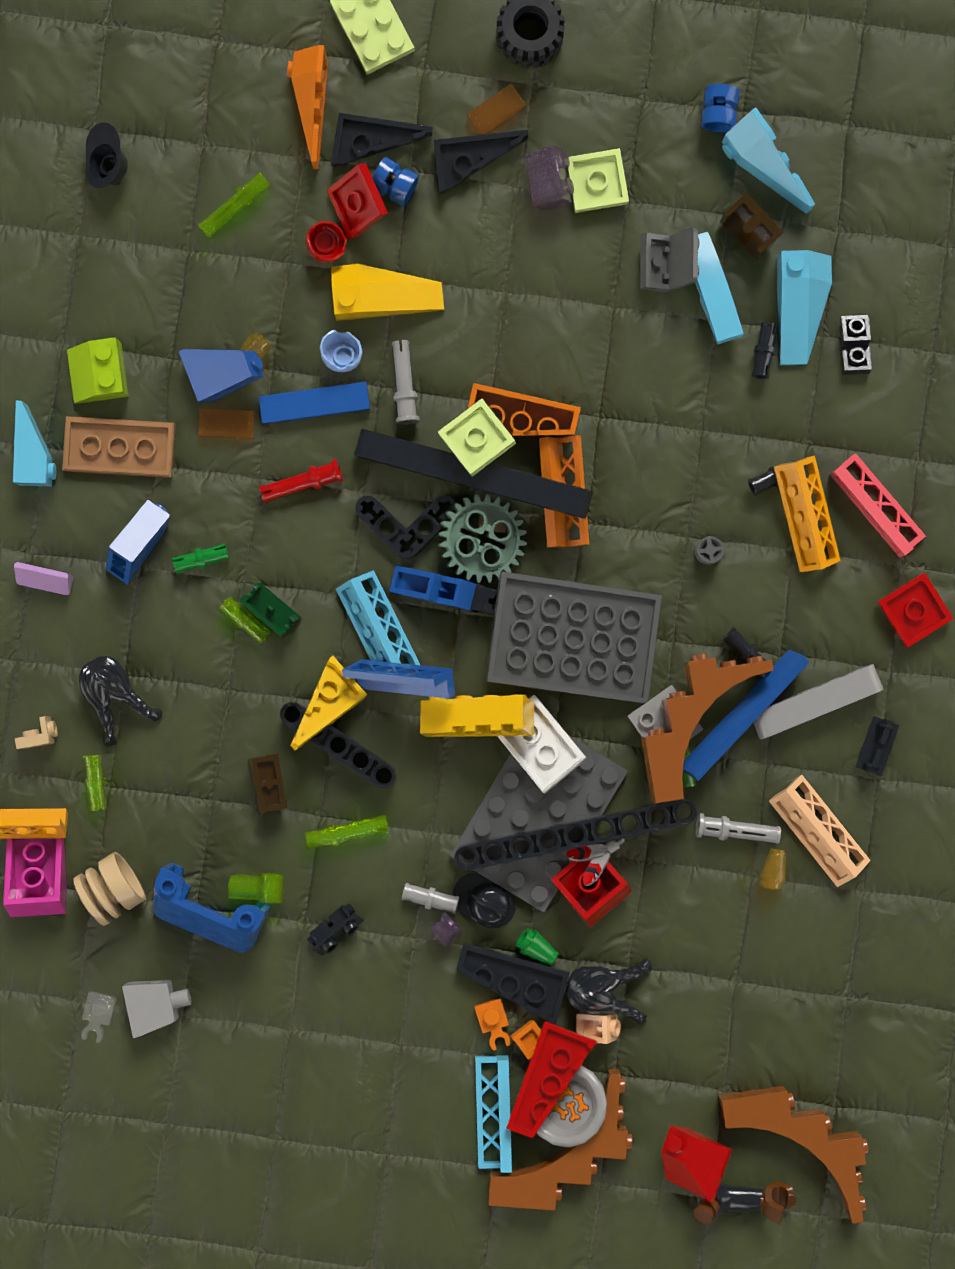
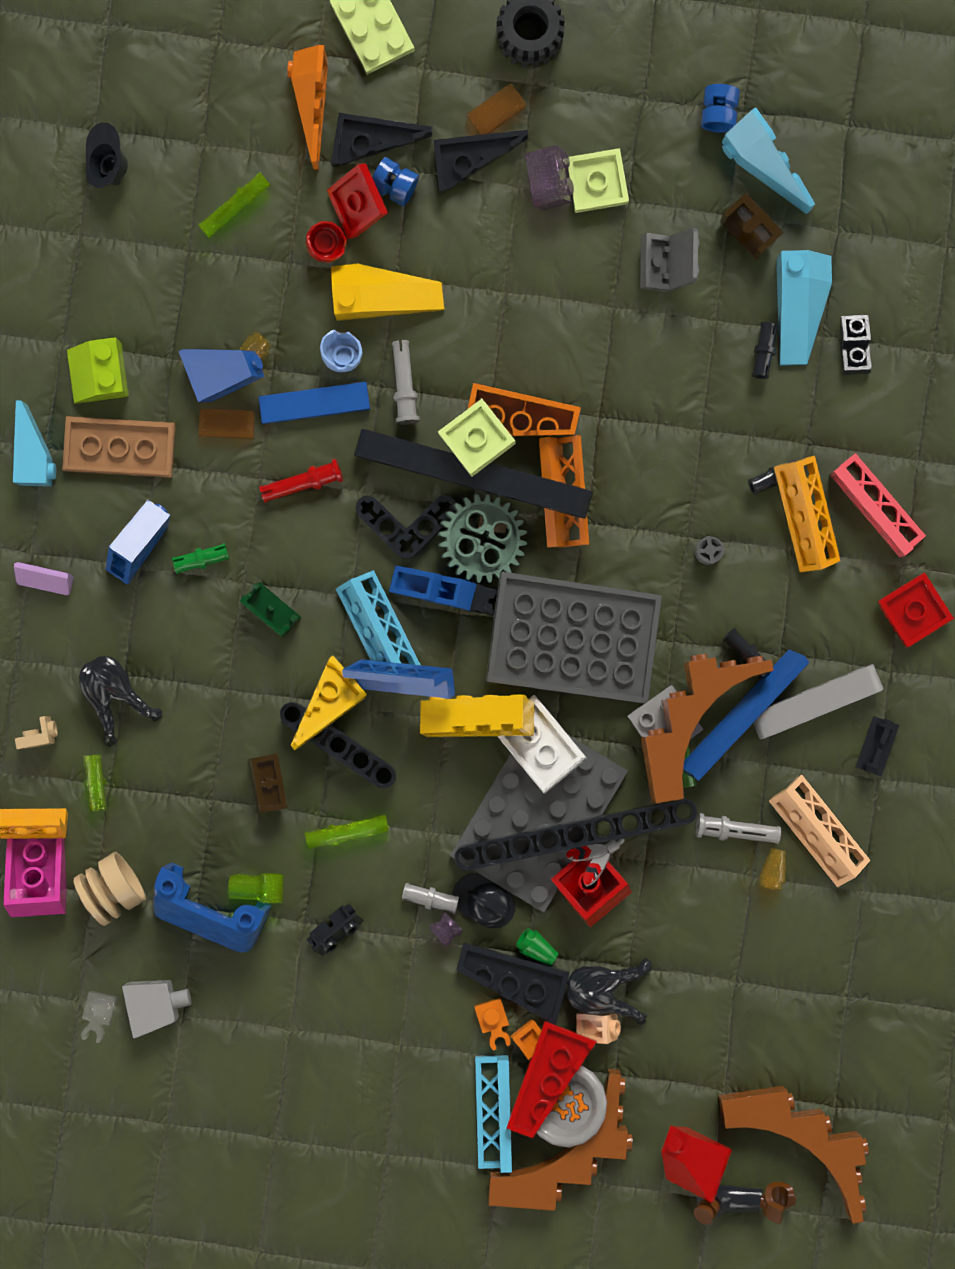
clear neon green pin [219,596,271,645] -> none
medium azure slope [695,232,744,344] -> none

